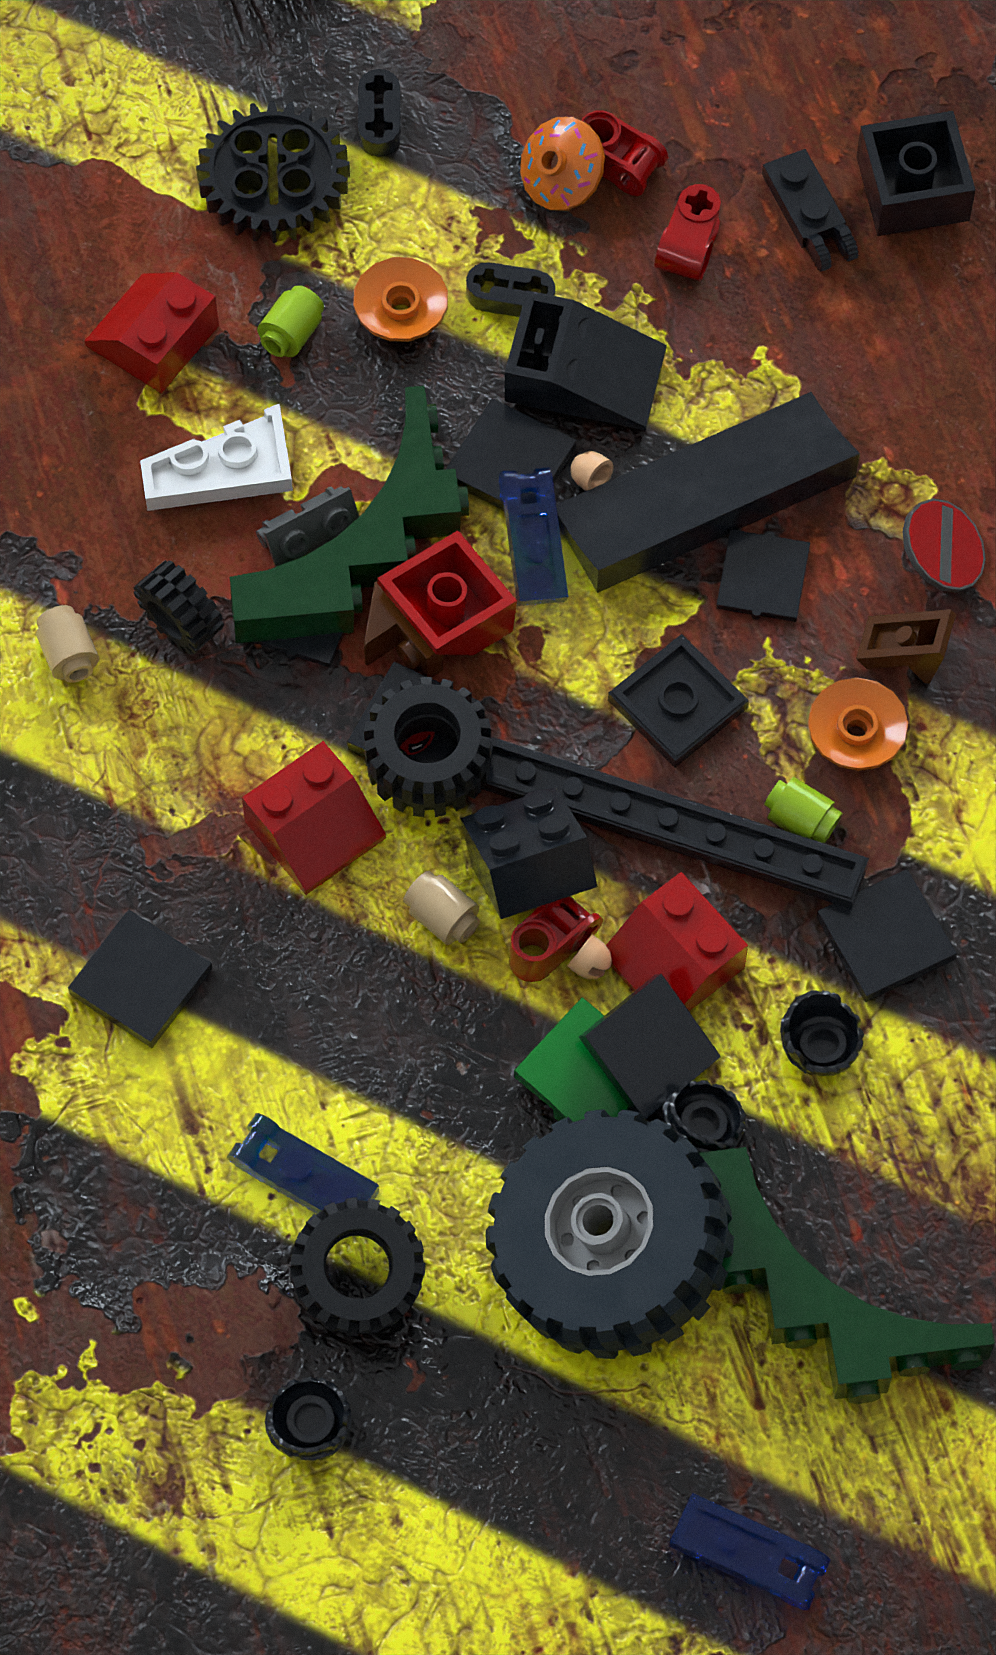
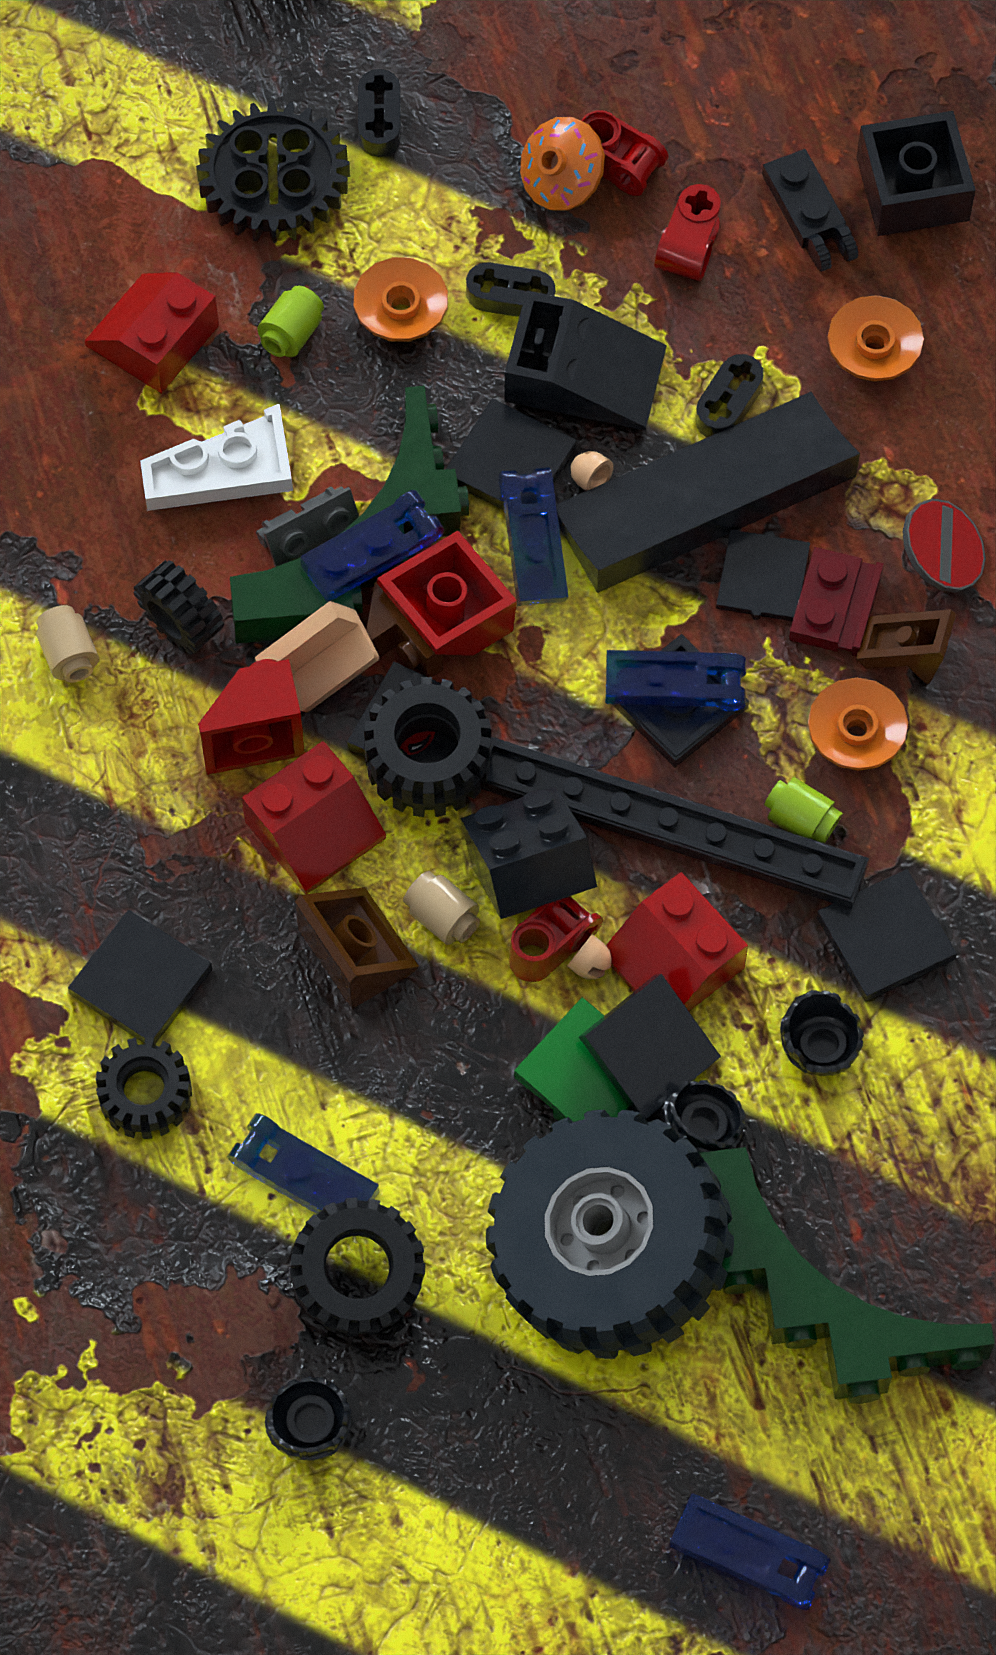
none -> black tyre [95,1037,192,1139]
none -> red slope [198,659,305,775]
none -> light nougat panel [255,601,379,713]
none -> reddish brown slope [295,887,419,1009]
none -> clear blue plate [301,490,445,603]
none -> clear blue plate [605,650,746,711]
none -> black beam [695,354,764,437]
none -> dark red plate [789,547,884,656]
none -> orange dish [827,295,924,382]

